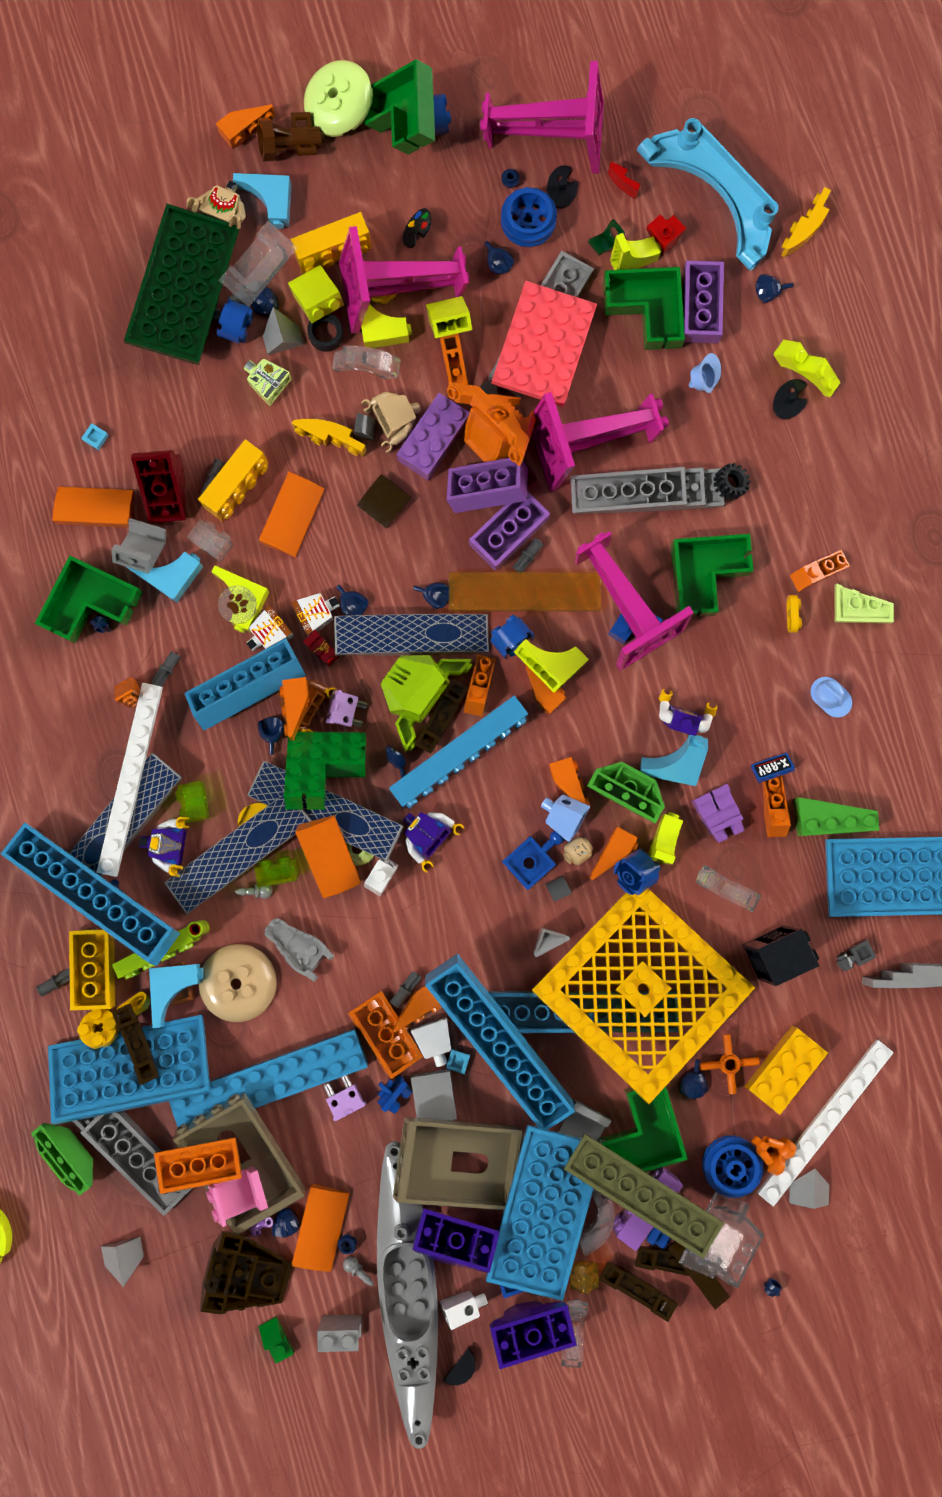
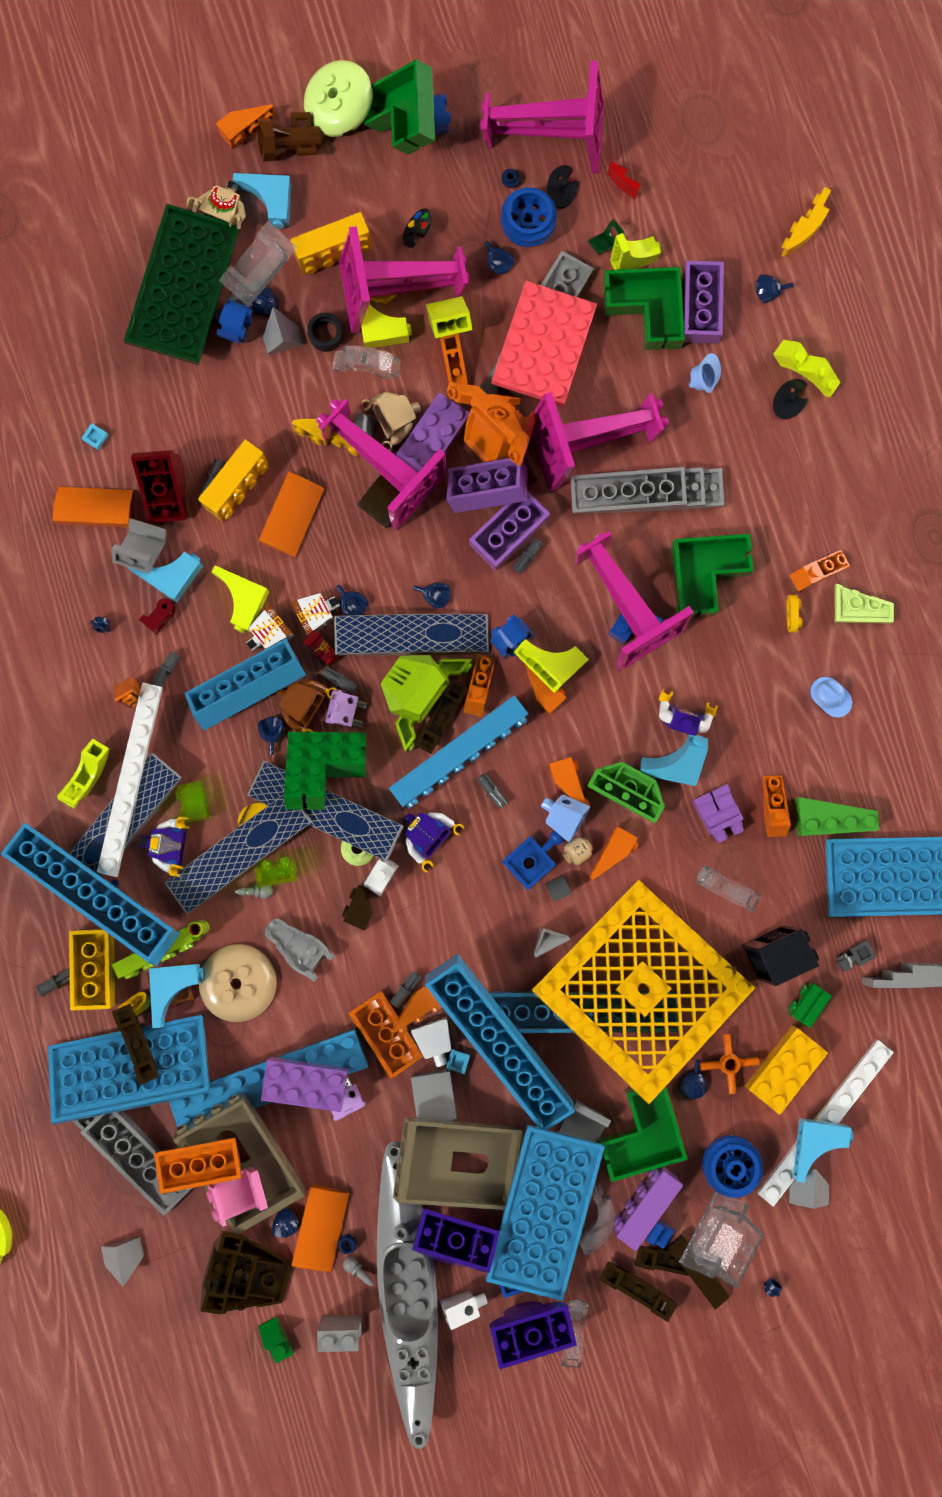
bright green wedge [31,1123,93,1196] -> none
green piece [34,555,143,644] -> none
yellow plate [77,1009,119,1049] -> none
clear brick [187,519,233,562] -> none
clear tile [218,585,257,624] -> none
yellowish green torso [244,359,292,406] -> none
medium lavender arm [249,1217,273,1237] -> none
orange slope [279,677,310,741] -> none
neon yellow brick [288,265,344,323] -> none
orange slope [295,815,361,898] -> none
blue hips [377,1074,413,1114] -> none
dark blue piece [386,745,406,778] -> none
black tile [443,1347,475,1385] -> none
clear yellow plate [449,572,601,611] -> none
olive plate [564,1133,724,1259] -> none
clear yellow brick [570,1260,599,1294] -> none
blue brick [614,849,660,895] -> none
medium azure panel [637,118,778,271] -> none
red brick [646,214,686,256] -> none
neon yellow arch [648,812,683,864] -> none
black tyre [713,463,751,501] -> none
tile [751,753,795,783] -> none
orange piece [752,1136,796,1176] -> none
none -> neon yellow arch [57,739,109,809]
none -> dark red leg [139,598,176,635]
none -> medium lavender brick [261,1057,349,1112]
none -> dark pink piece [316,399,446,530]
none -> dark grey axle [321,666,359,695]
none -> dark brown slope [342,885,373,931]
none -> dark grey axle [477,773,508,809]
none -> green brick [787,982,832,1028]
none -> medium azure arch [792,1118,853,1183]

